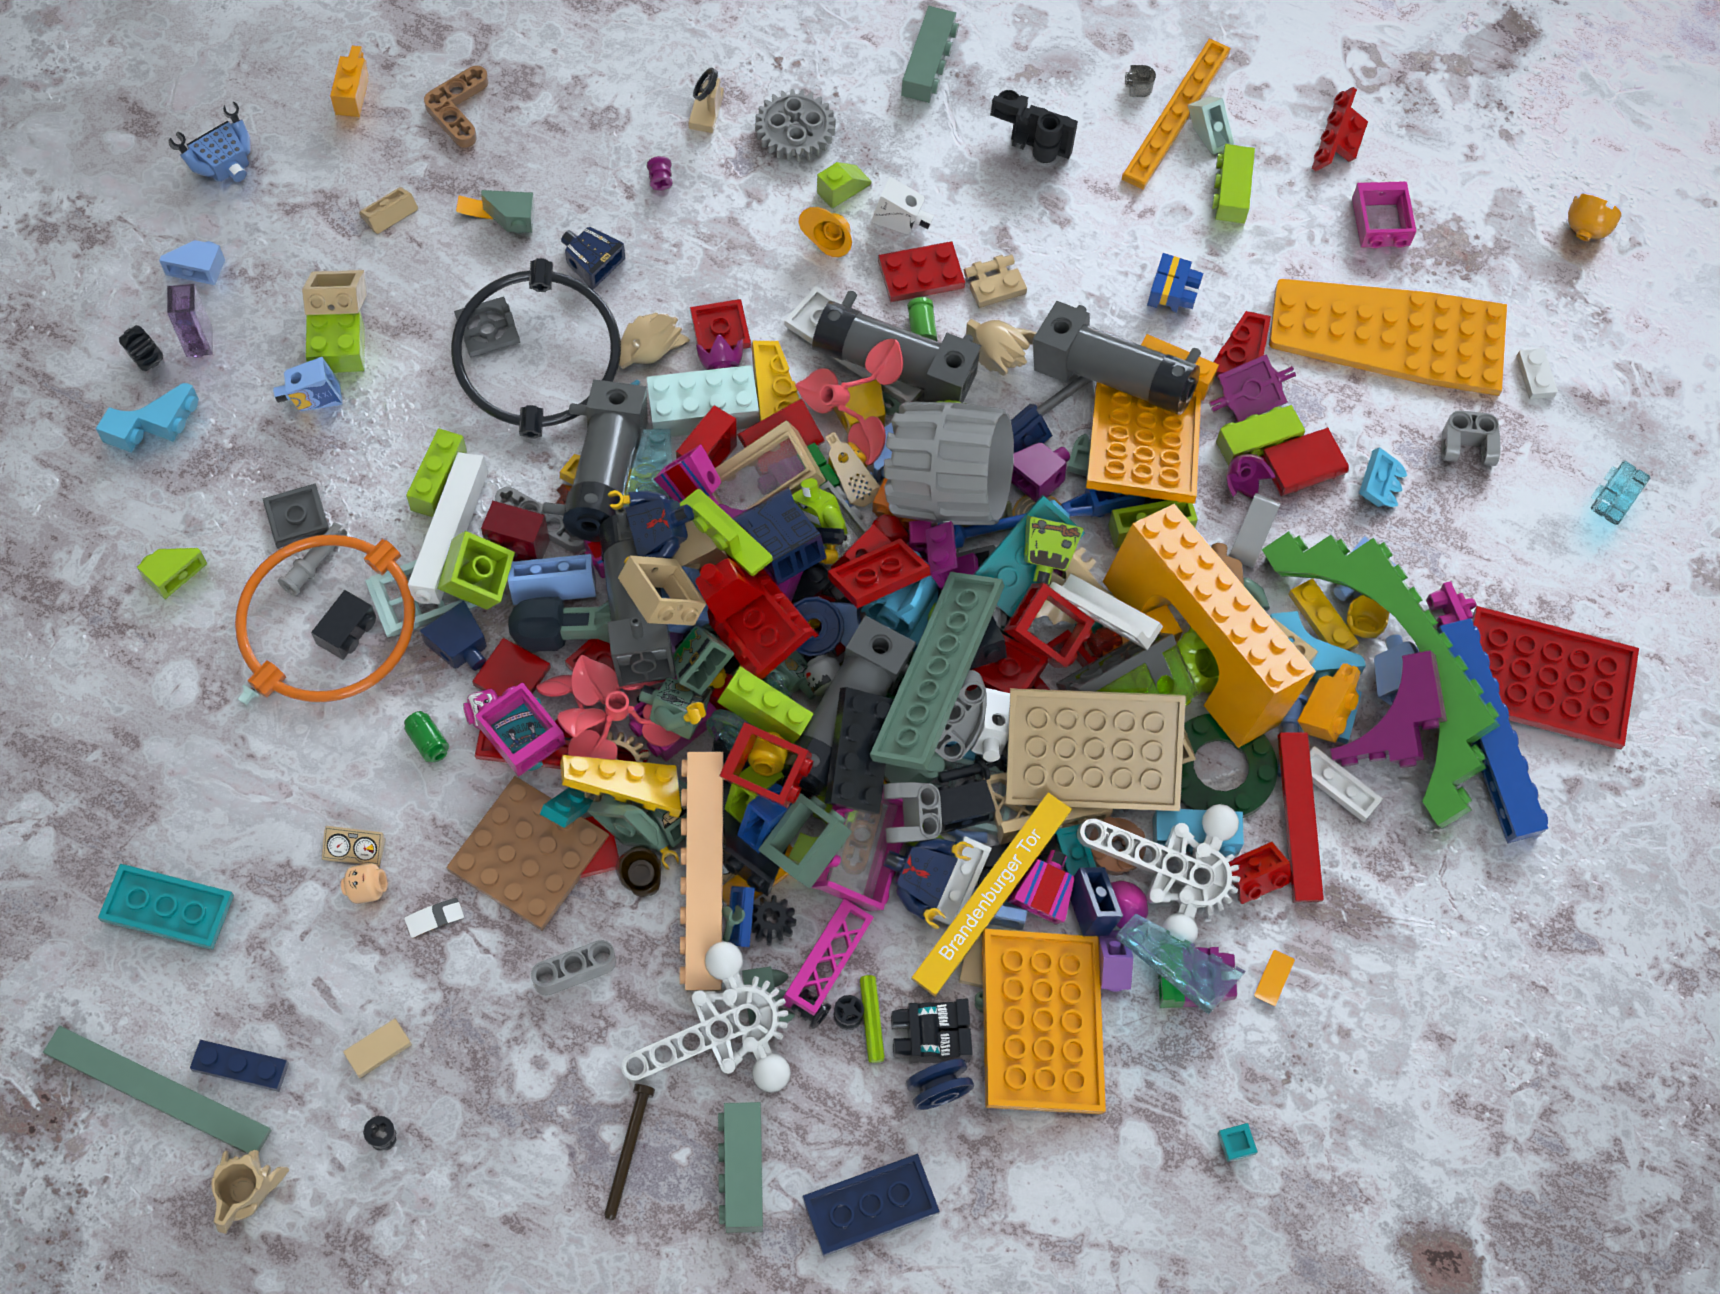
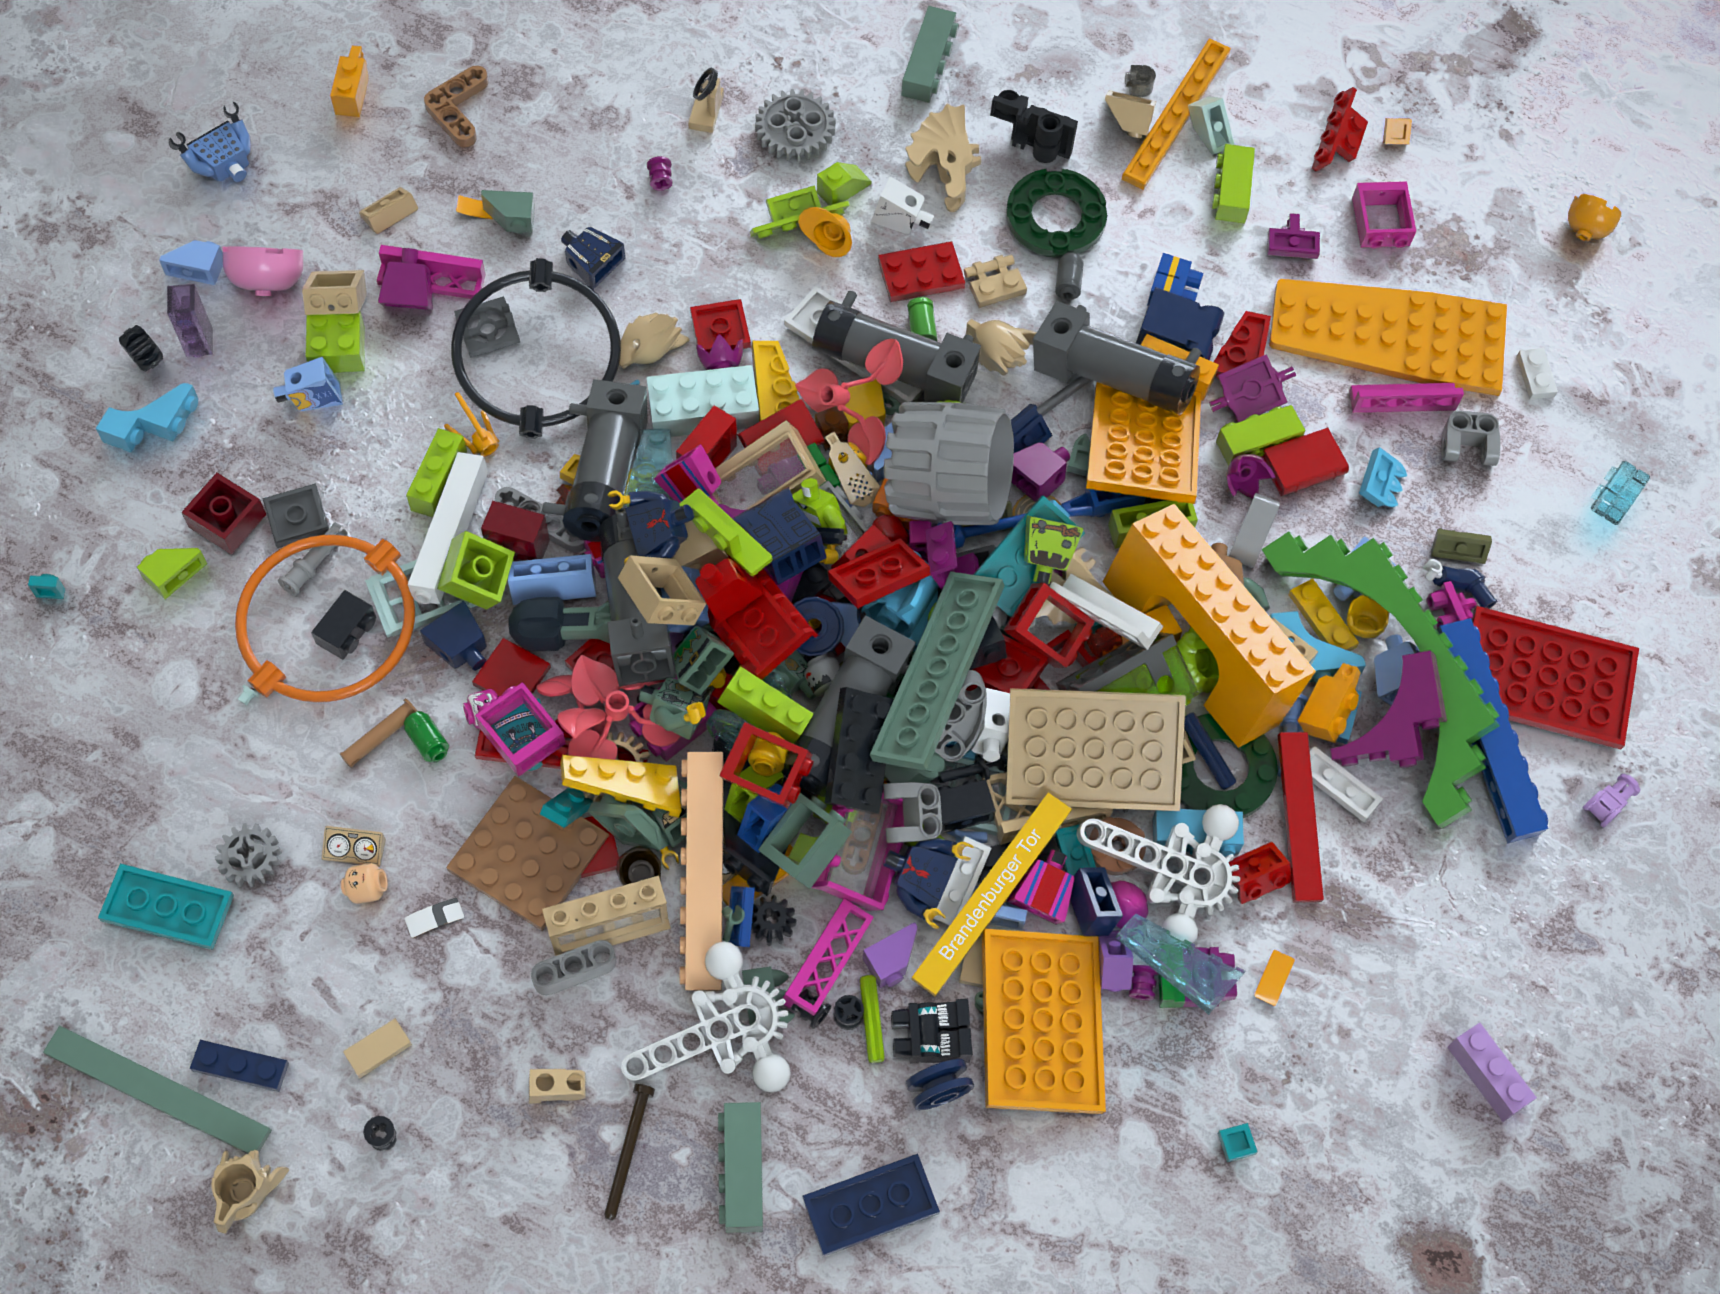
none -> teal plate [28,574,66,599]
none -> dark red brick [181,472,267,555]
none -> light grey gear [215,823,282,887]
none -> bright pink cylinder [223,246,303,296]
none -> medium nougat pin [340,698,417,768]
none -> dark pink fence [376,245,486,299]
none -> magenta torso [378,248,433,310]
none -> light orange plant [444,392,499,457]
none -> tan leg [529,1069,586,1104]
none -> tan window [542,876,671,956]
none -> lime bracket [750,185,850,239]
none -> reddish brown brick [815,406,848,451]
none -> medium lavender slope [862,922,918,988]
none -> tan animal [905,104,981,212]
none -> dark green plate [1006,168,1108,257]
none -> dark grey head [1055,253,1084,301]
none -> tan slope [1105,90,1157,138]
none -> magenta bush [1128,965,1159,1001]
none -> dark blue piece [1136,287,1225,361]
none -> dark blue axle [1184,712,1236,790]
none -> magenta hinge [1267,213,1320,259]
none -> dark pink fence [1349,383,1464,413]
none -> light orange plate [1383,118,1412,145]
none -> dark blue arm [1423,559,1498,609]
none -> olive hinge [1431,528,1492,564]
none -> lavender brick [1447,1023,1537,1122]
none -> lavender connector [1582,774,1640,828]

